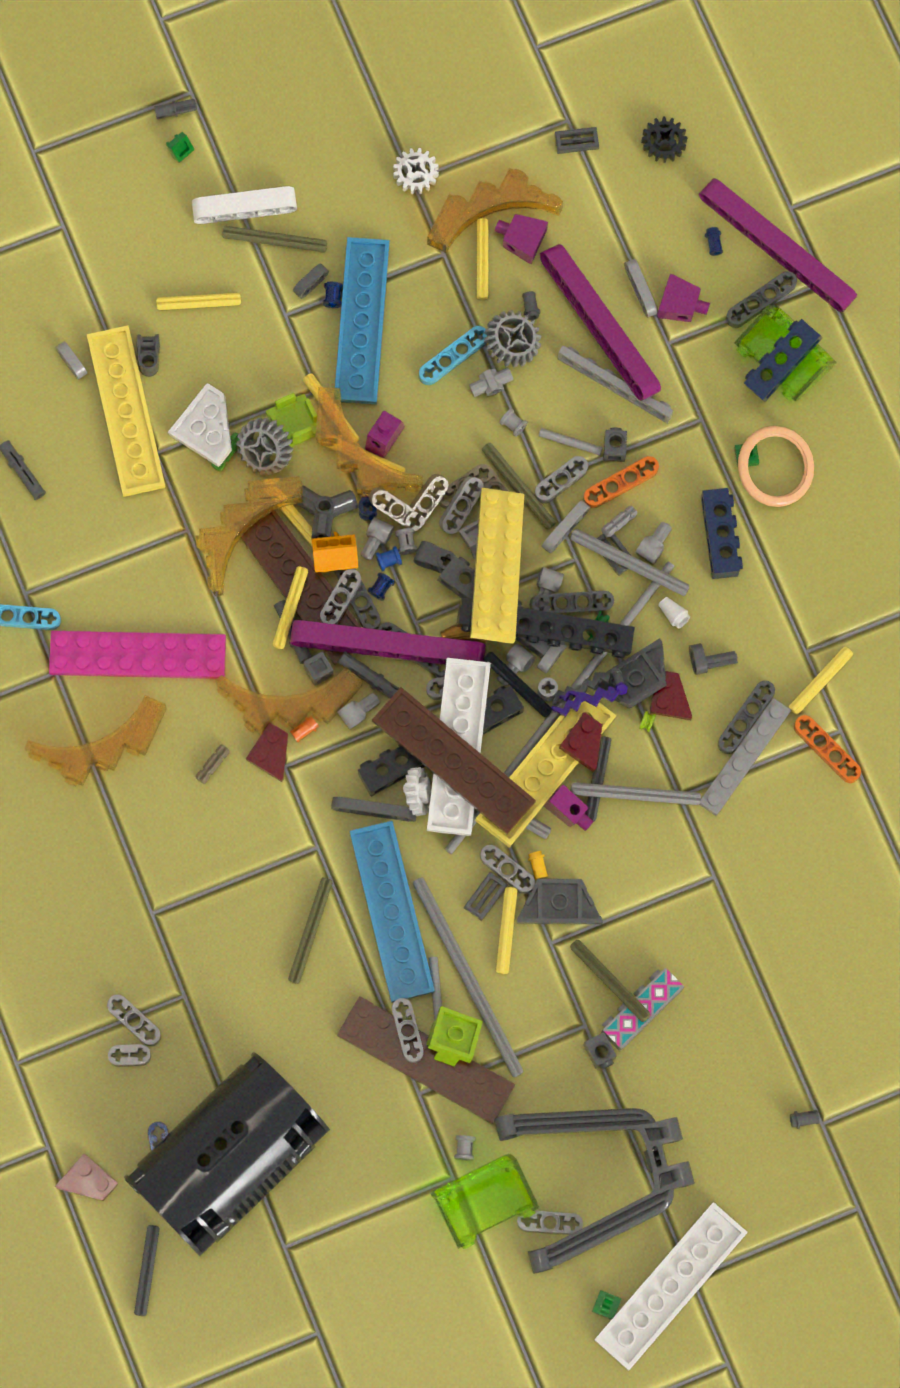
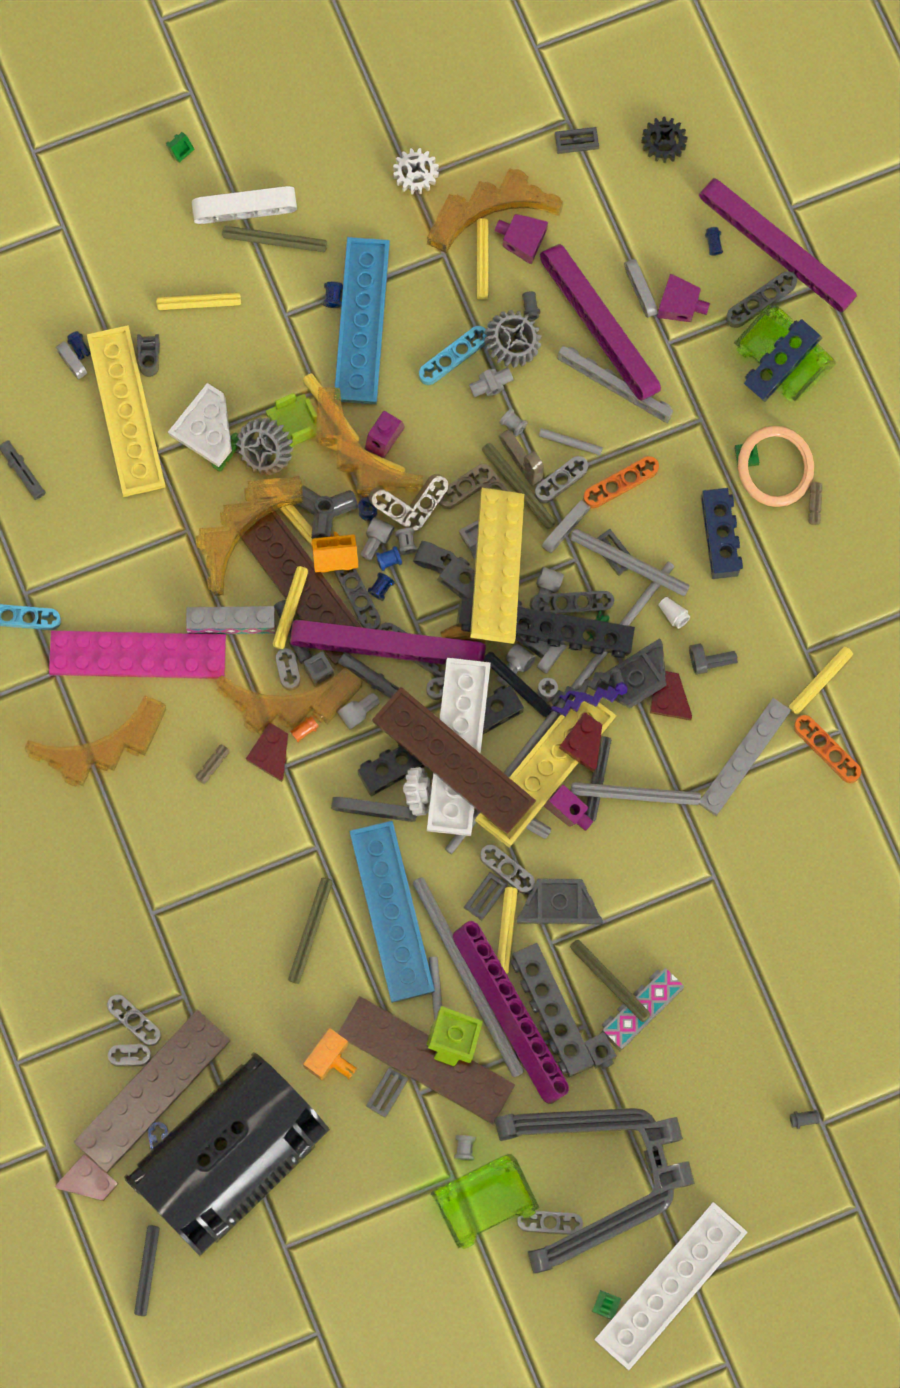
dark grey axle [154,99,197,120] -> none
dark grey beam [293,263,329,299] -> none
light grey beam [320,569,361,625] -> none
light grey beam [392,998,423,1063] -> none
light grey beam [439,476,484,534] -> none
yellow pin [528,851,548,880] -> none
light grey axle [601,506,637,537] -> none
dark grey brick [603,427,627,462] -> none
light grey axle [636,522,672,564] -> none
lime bush [639,711,656,732] -> none
dark grey beam [718,681,775,754] -> none
none -> clear blue pin [67,331,91,360]
none -> plate [74,1010,231,1173]
none -> light grey brick [186,606,275,635]
none -> light grey beam [276,648,300,691]
none -> light orange brick [303,1028,357,1081]
none -> dark grey tile [366,1067,408,1118]
none -> magenta beam [453,921,569,1104]
none -> dark tan beam [499,429,544,486]
none -> dark grey brick [510,943,594,1078]
none -> dark tan axle [809,482,822,524]

